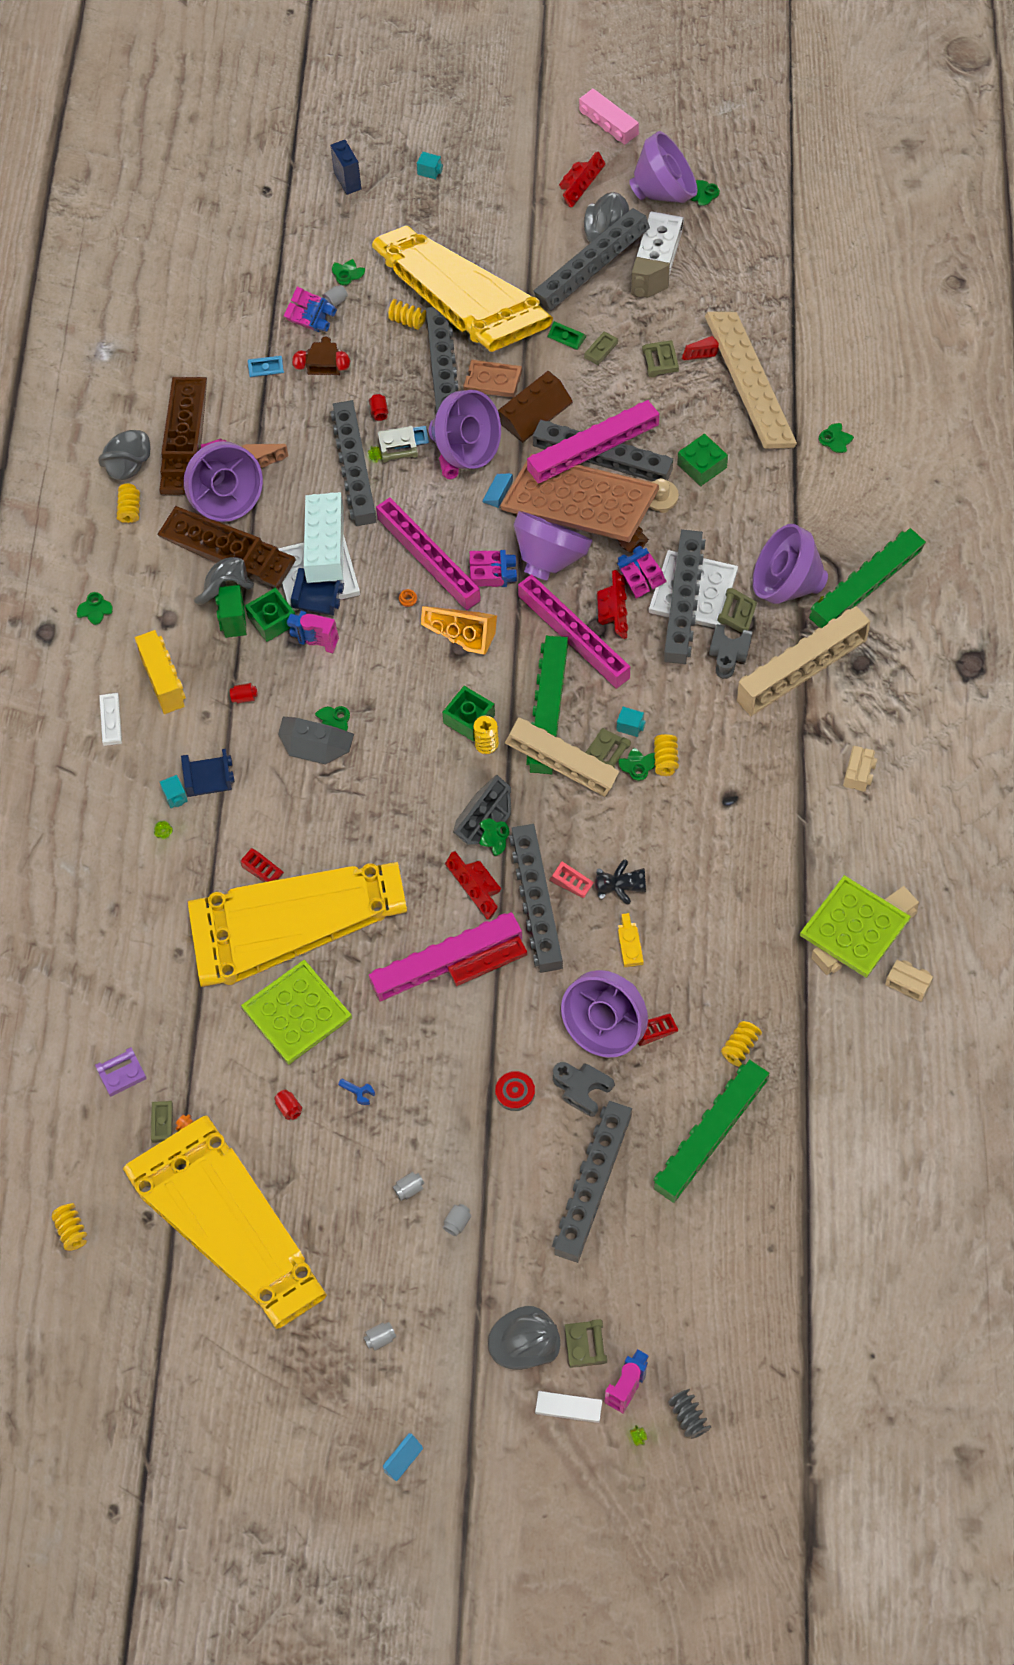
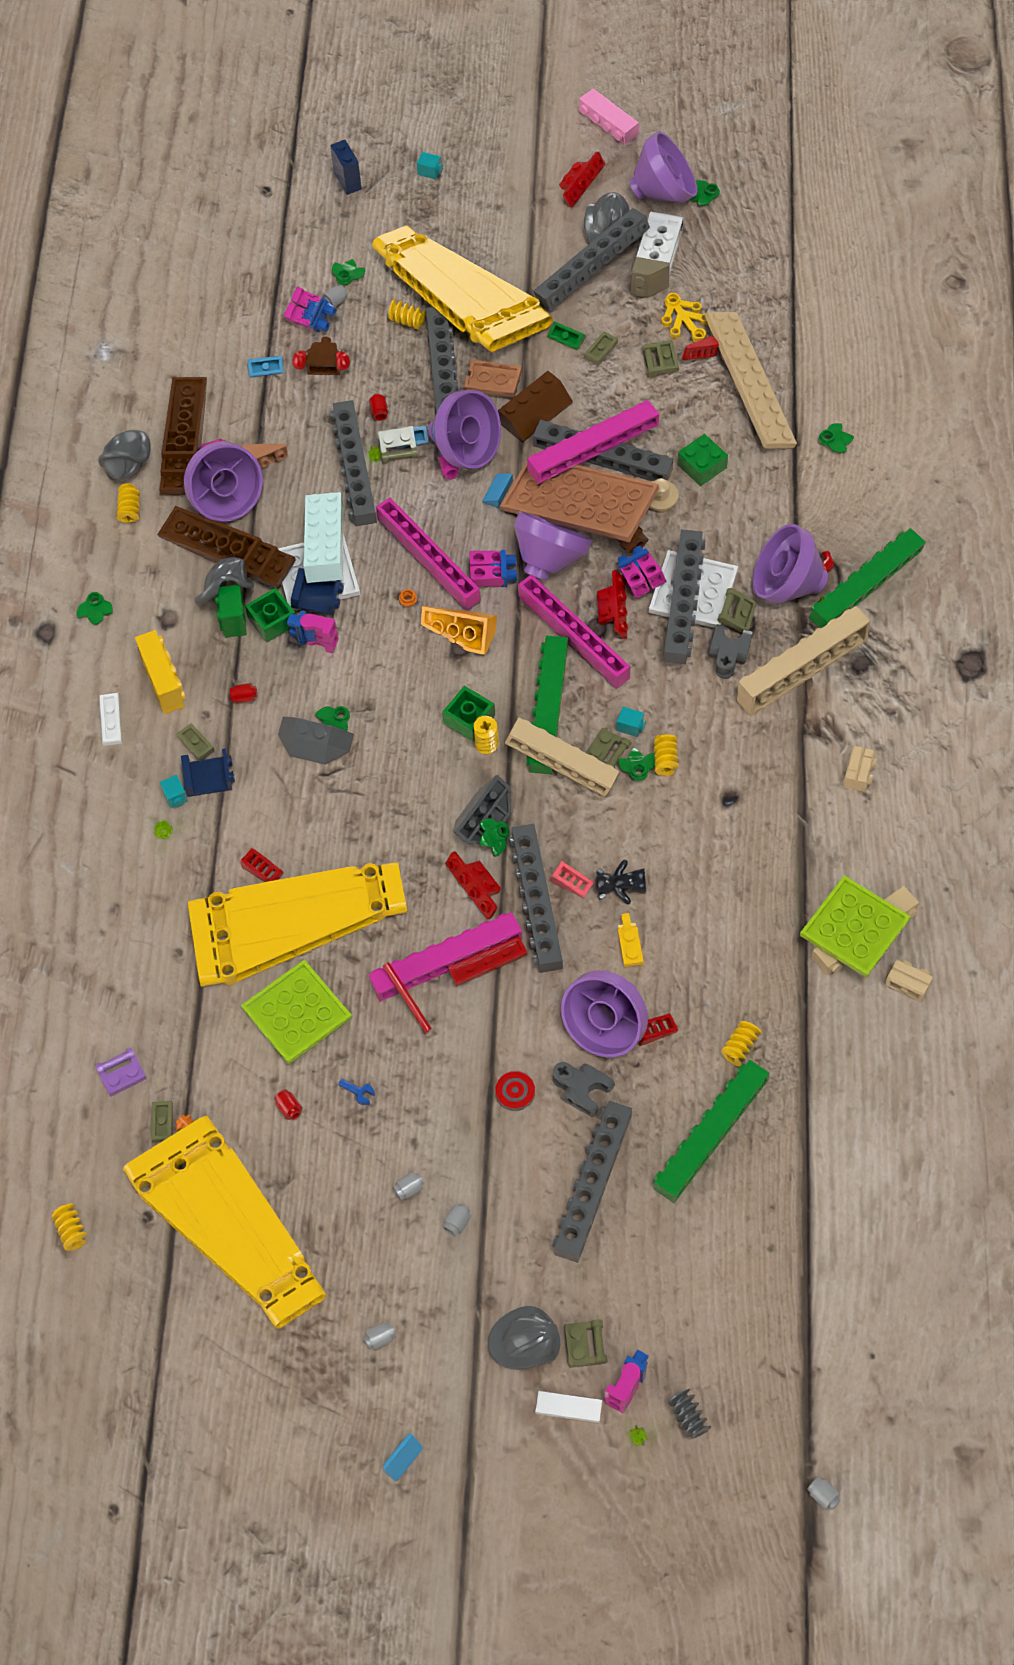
none -> olive plate [176,723,215,761]
none -> red bar [383,962,432,1033]
none -> yellow plant [661,293,708,342]
none -> light grey brick [807,1477,841,1510]
none -> red arm [821,551,834,573]

